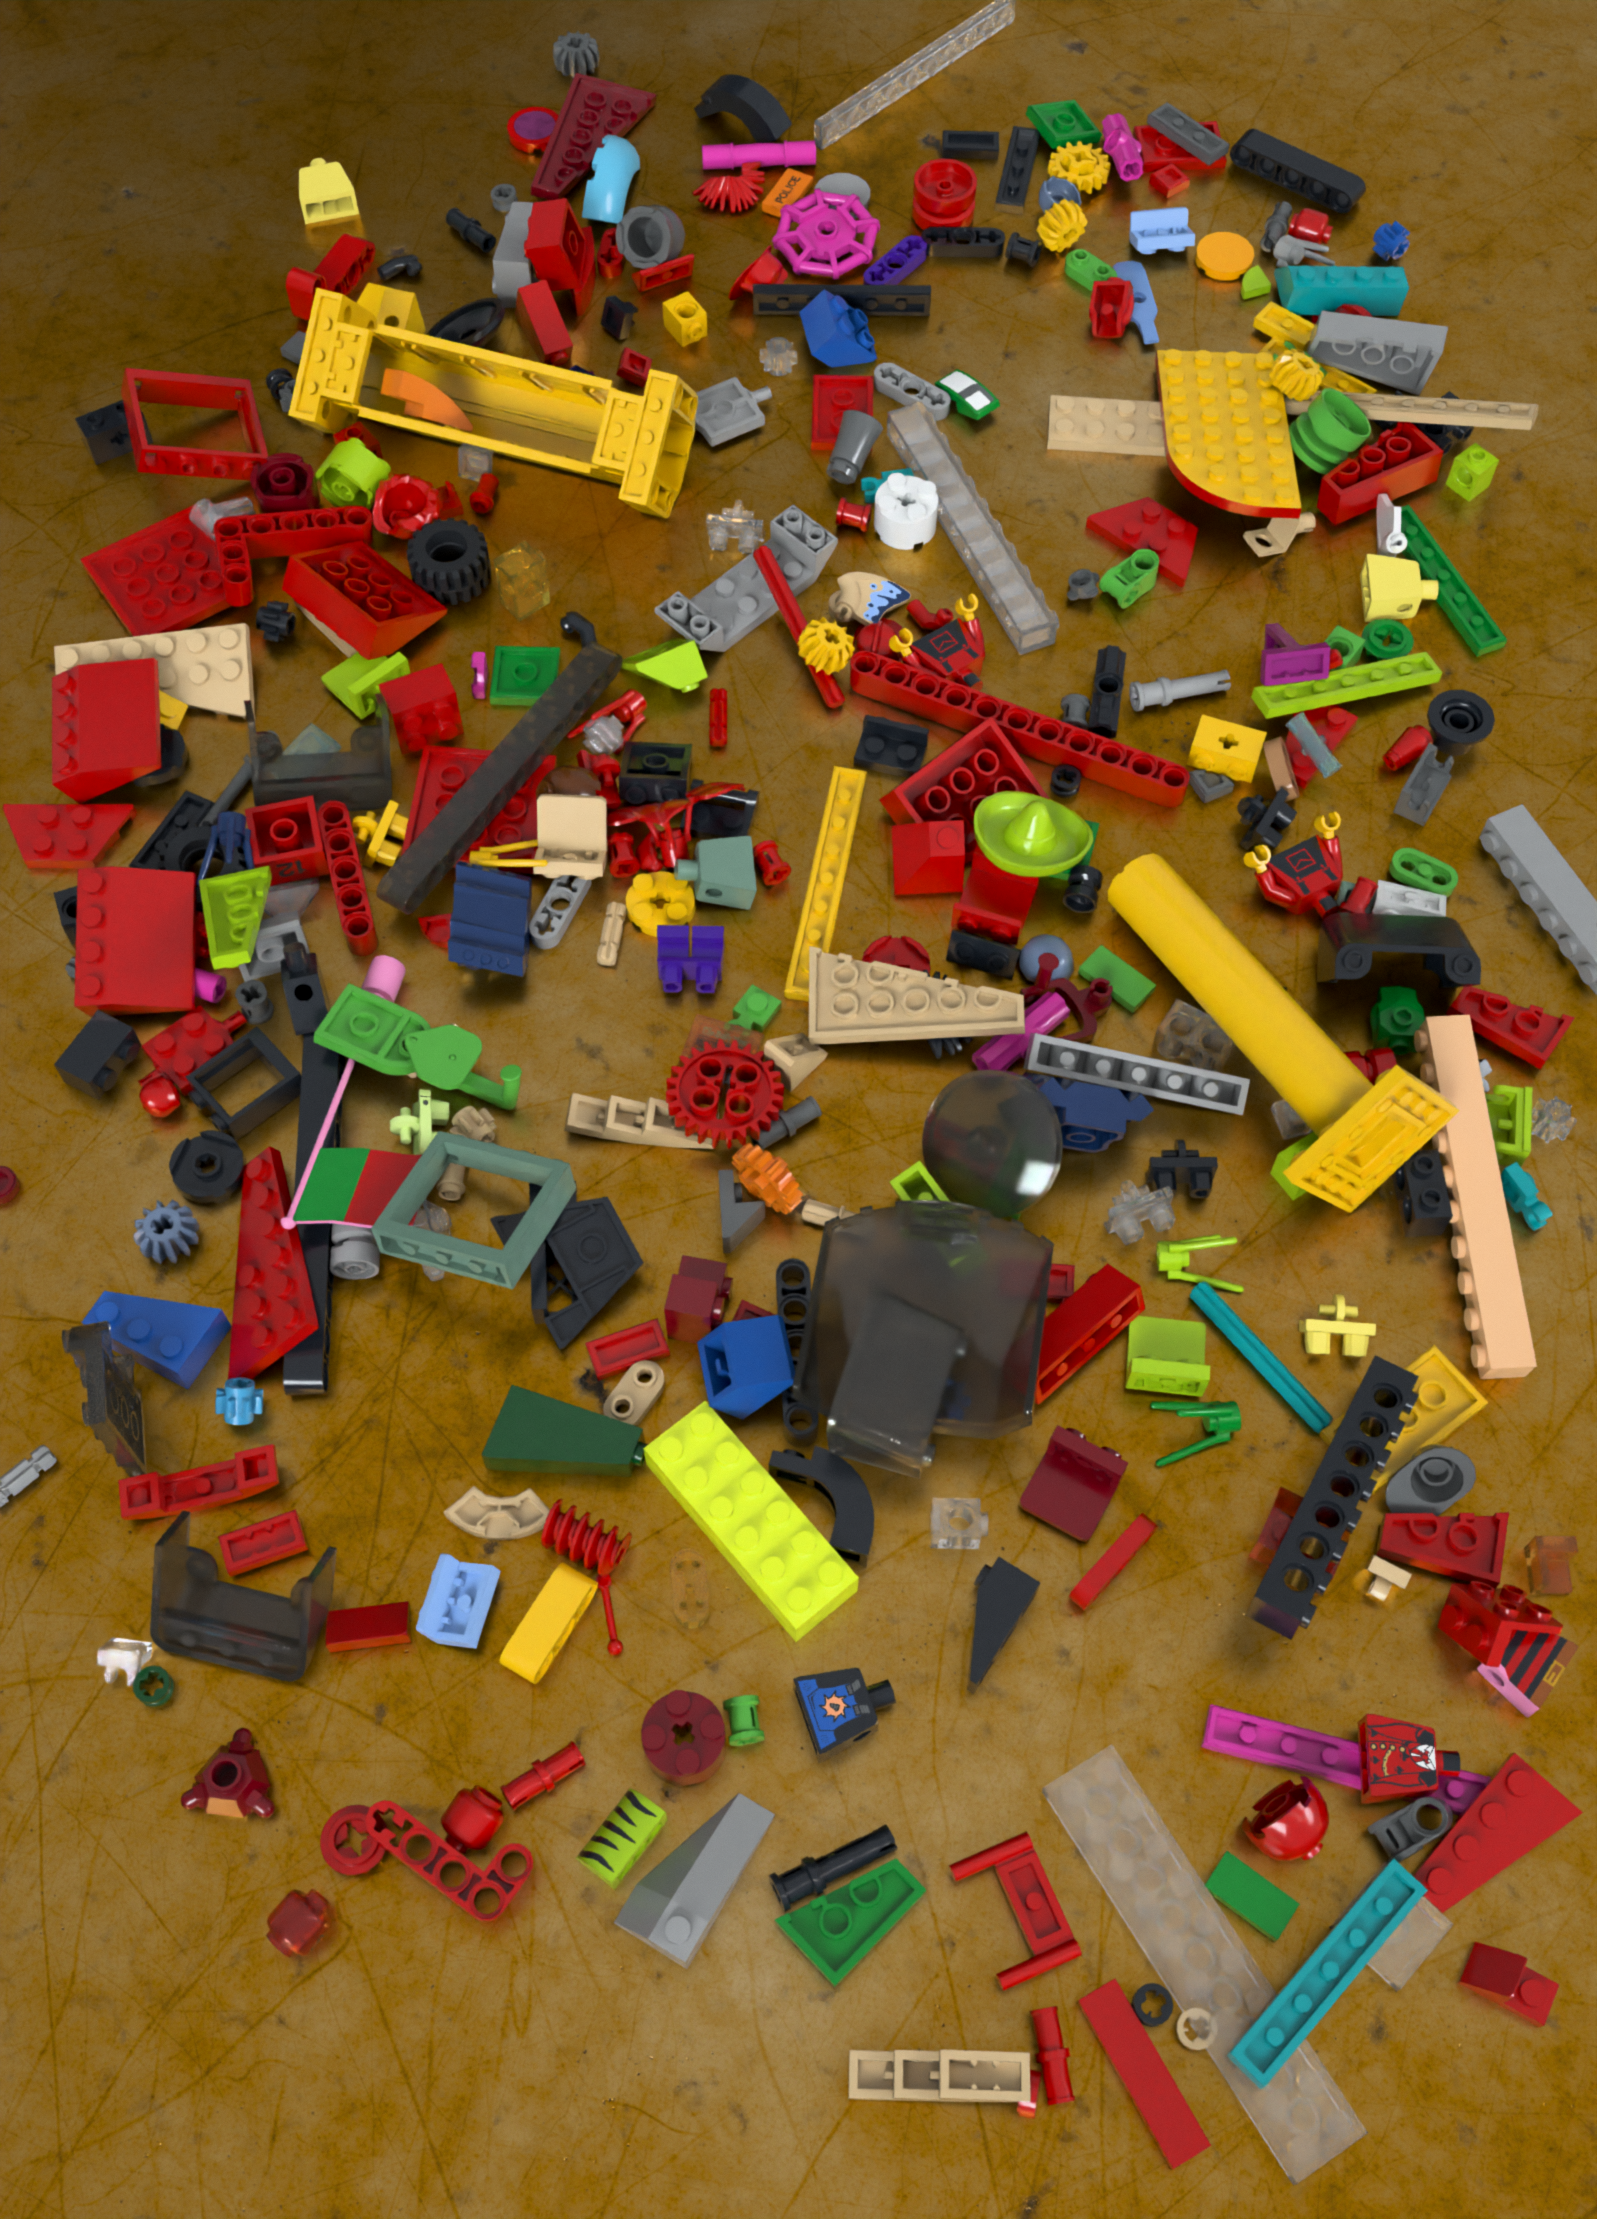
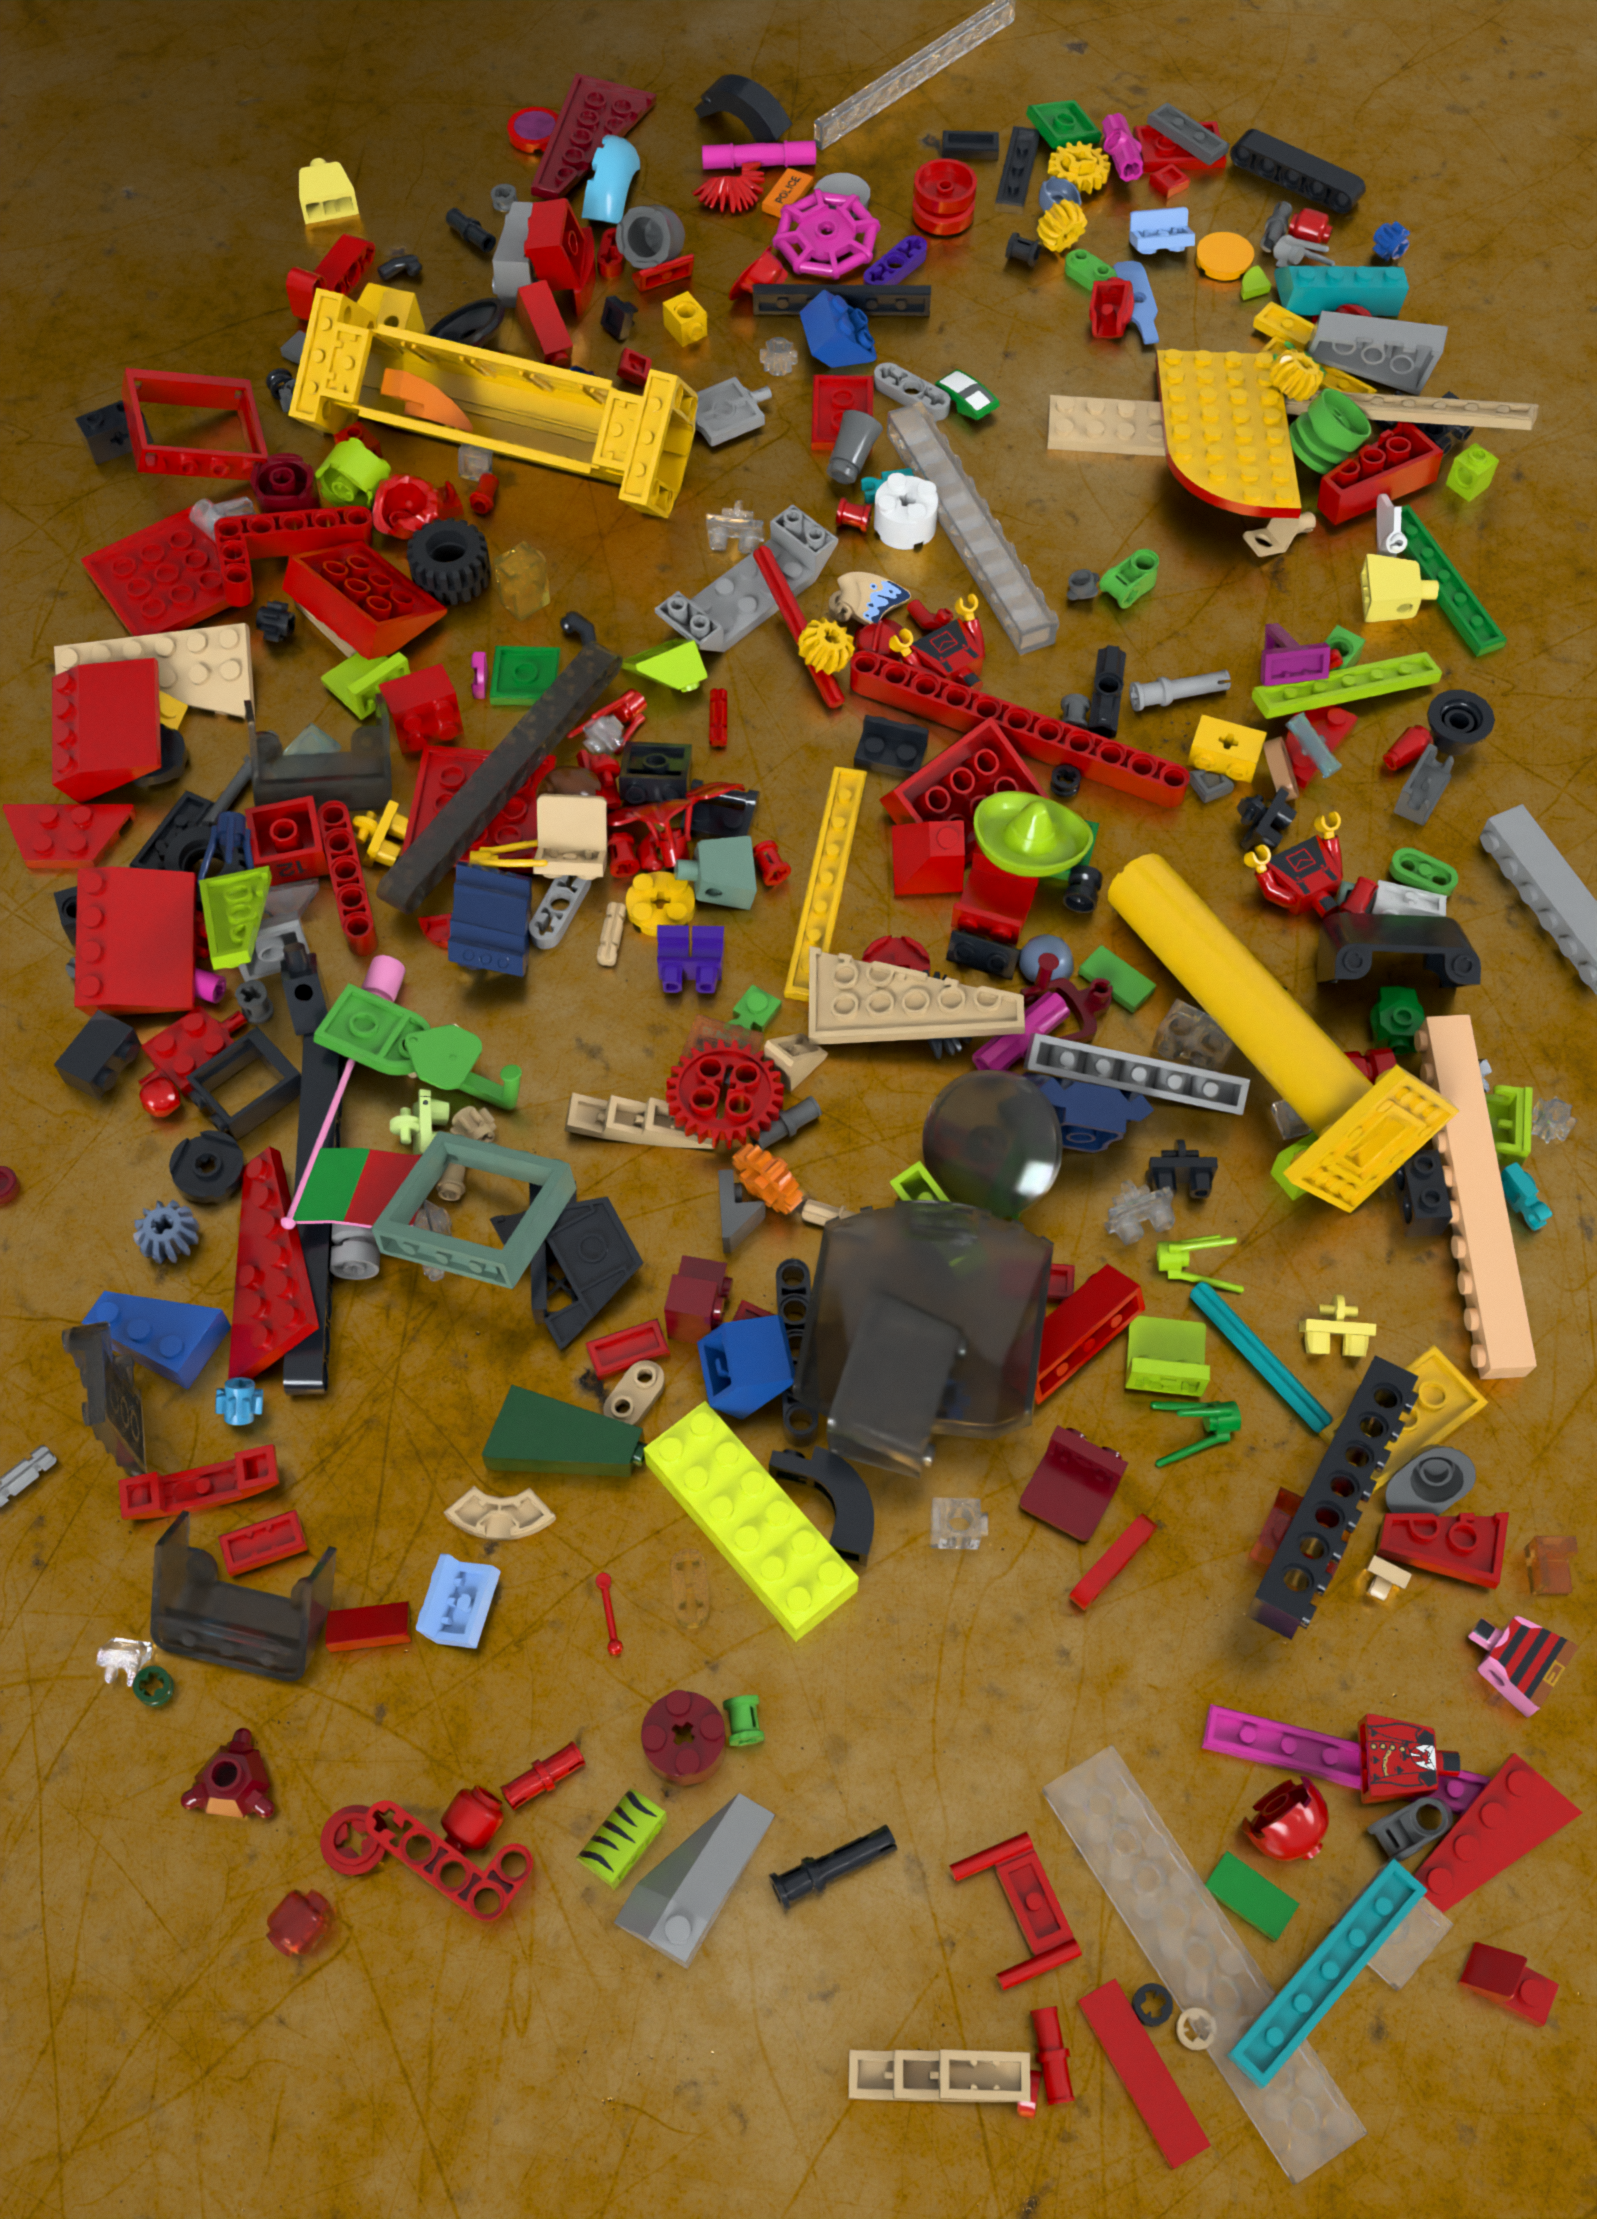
yellow beam [500,1562,598,1684] -> none
red piece [541,1499,632,1577] -> none
dark grey gear [553,30,600,78] -> none
green wing [774,1858,927,1987] -> none
torso [793,1668,896,1763] -> none
black beam [921,227,1005,258] -> none
black slope [967,1557,1040,1694] -> none
red wing [1086,497,1198,588] -> none
green gear [1361,619,1414,661] -> none
red bracket [1437,1581,1563,1667] -> none
red wing [1446,986,1575,1070] -> none

